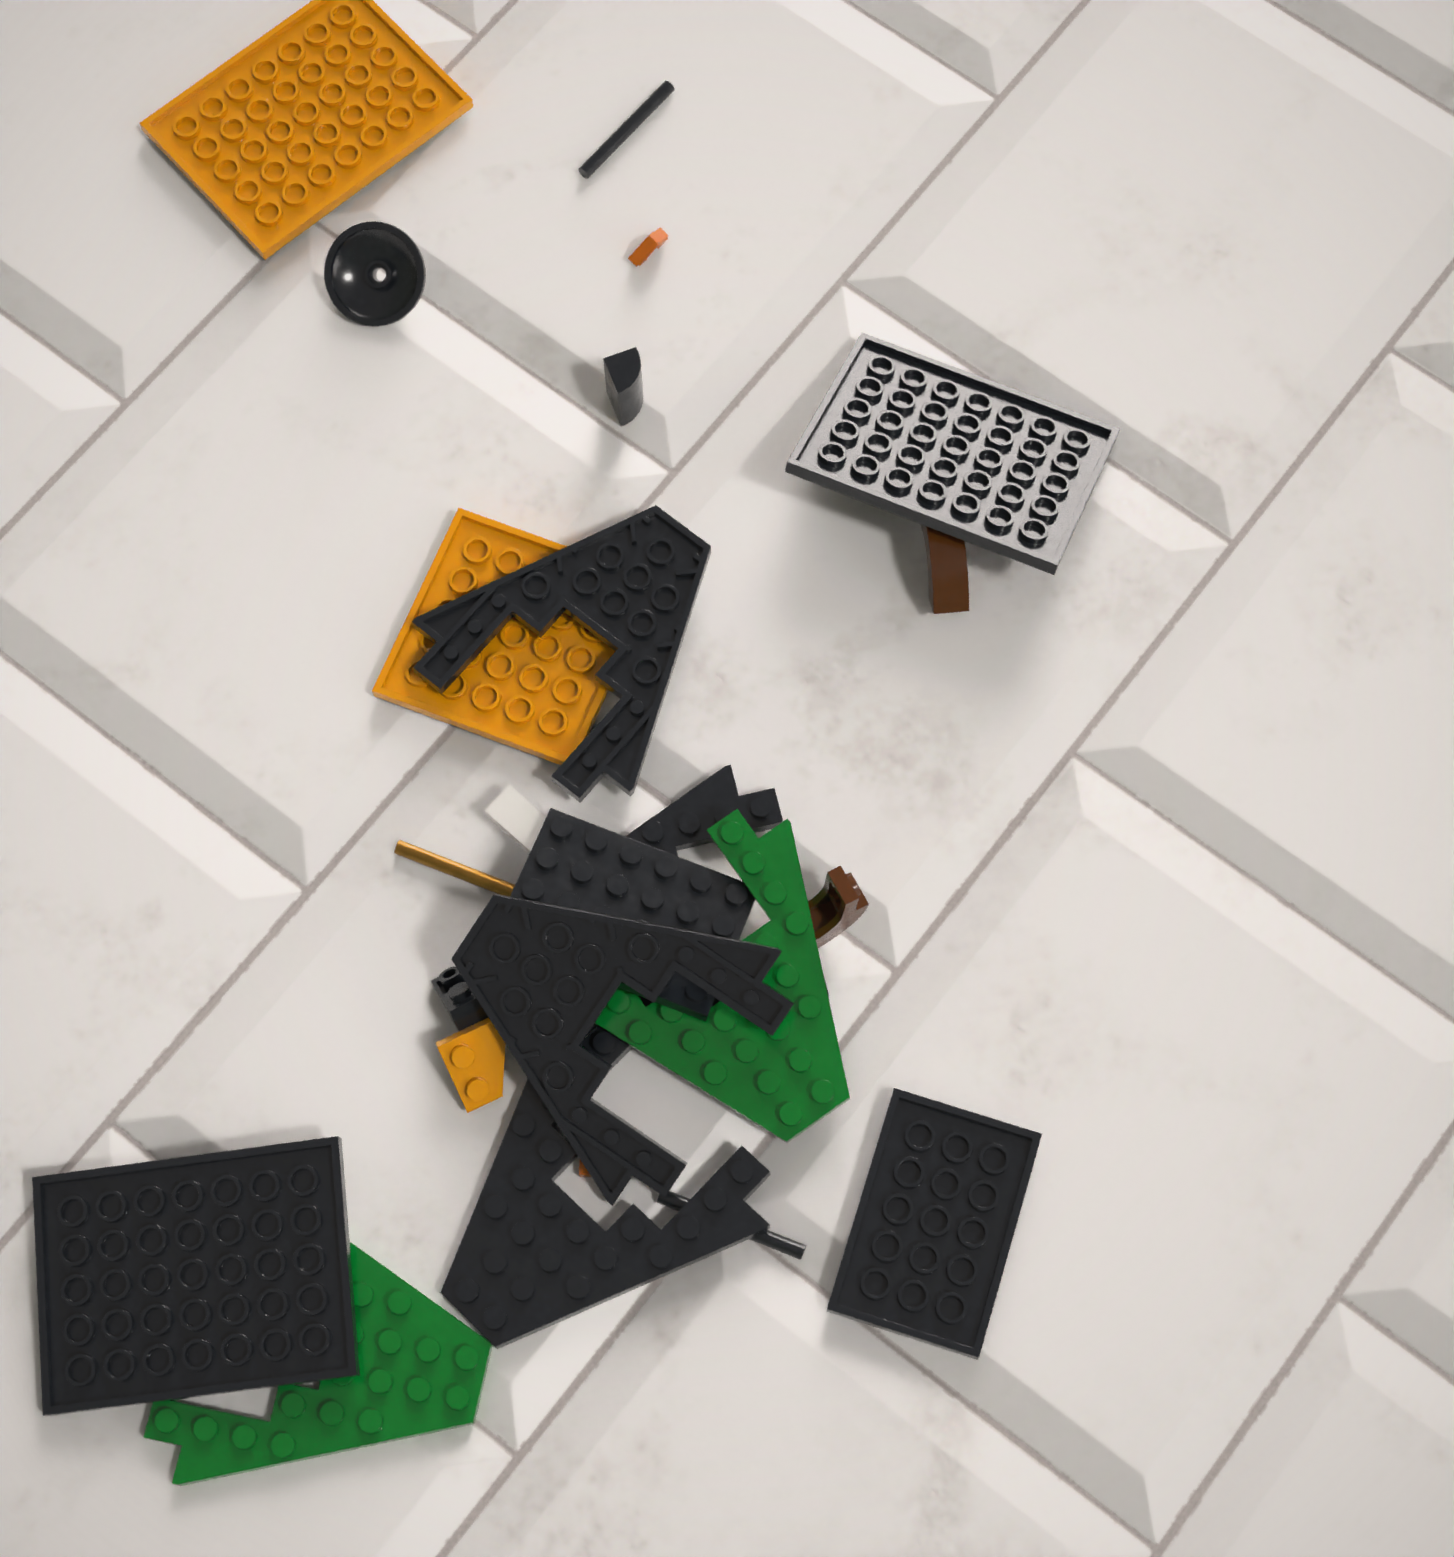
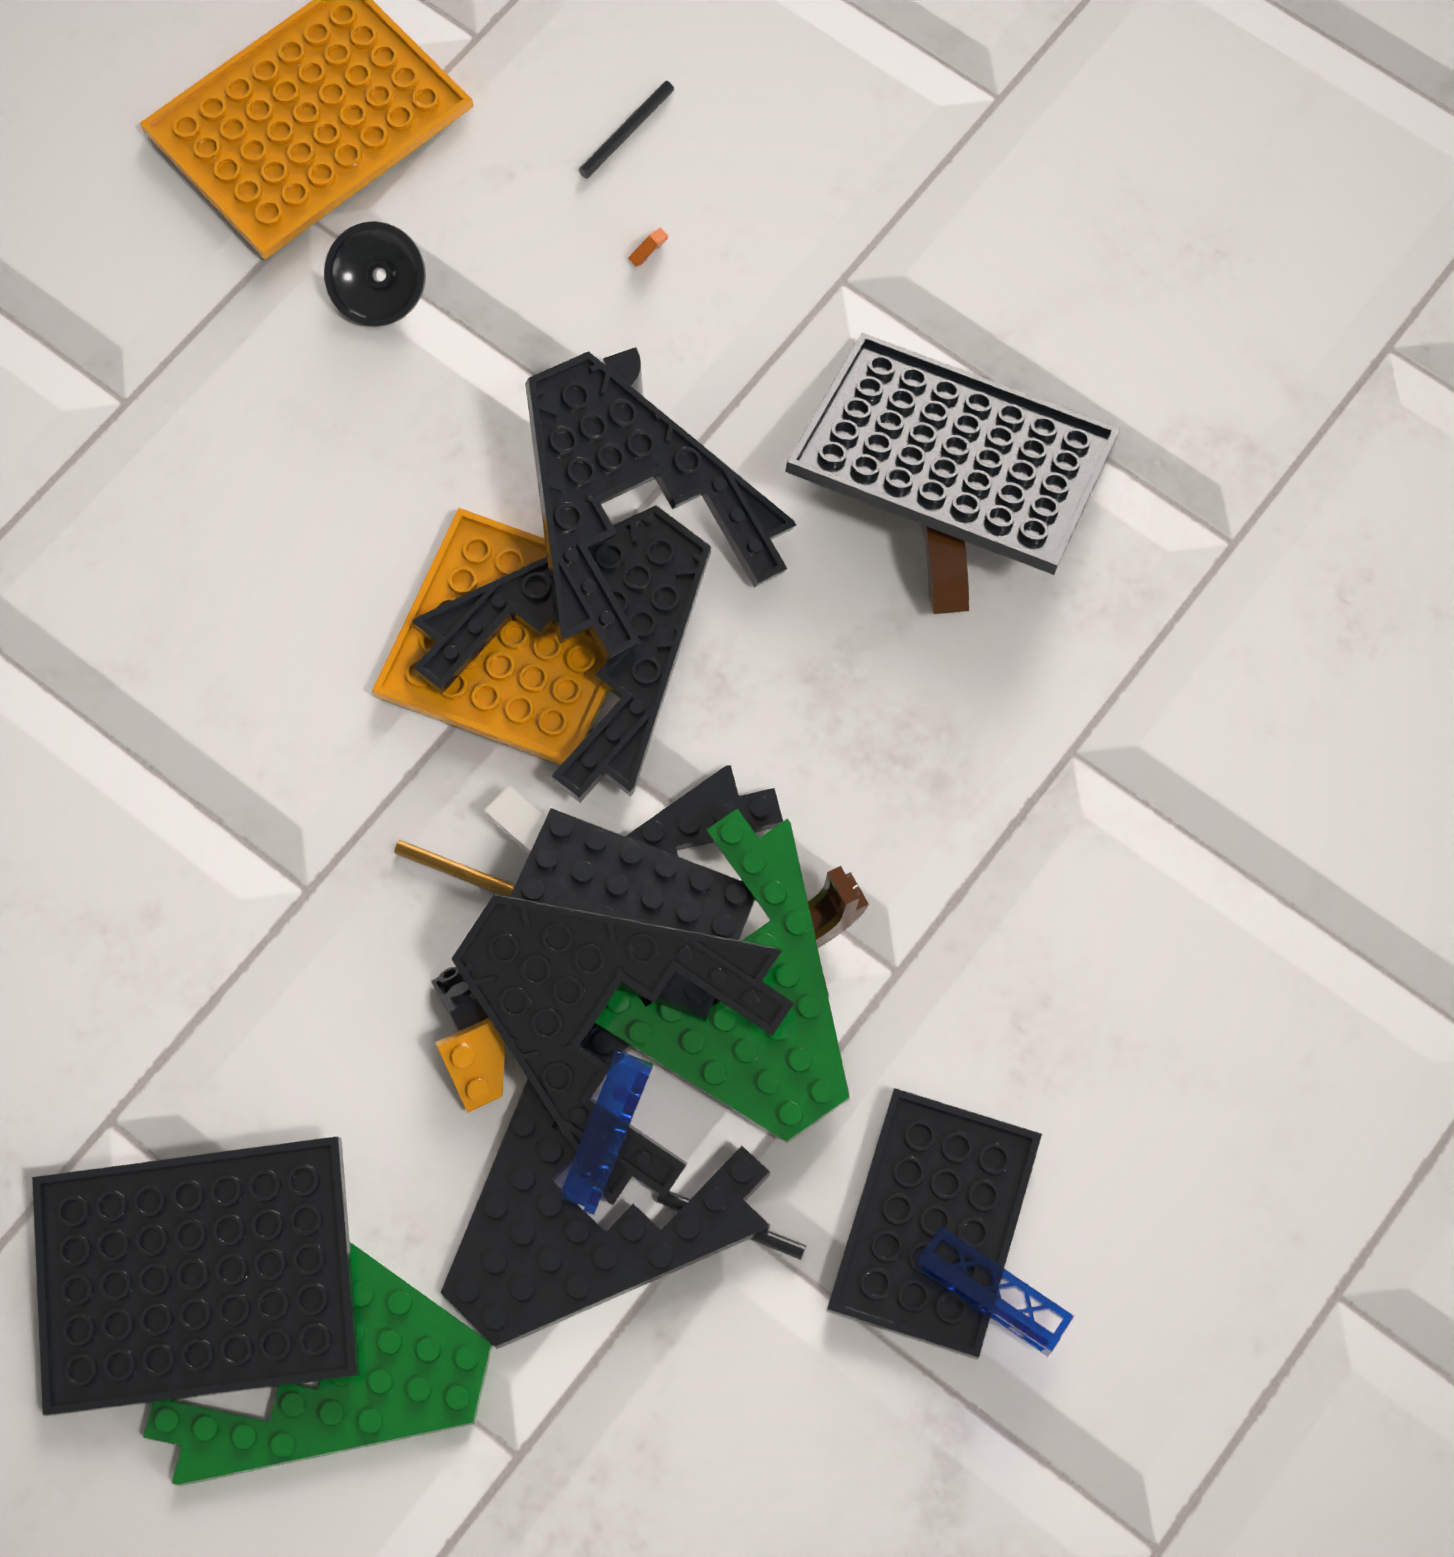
none -> black wing [525,351,796,661]
none -> clear blue fence [559,1049,653,1215]
none -> clear blue fence [915,1226,1074,1357]

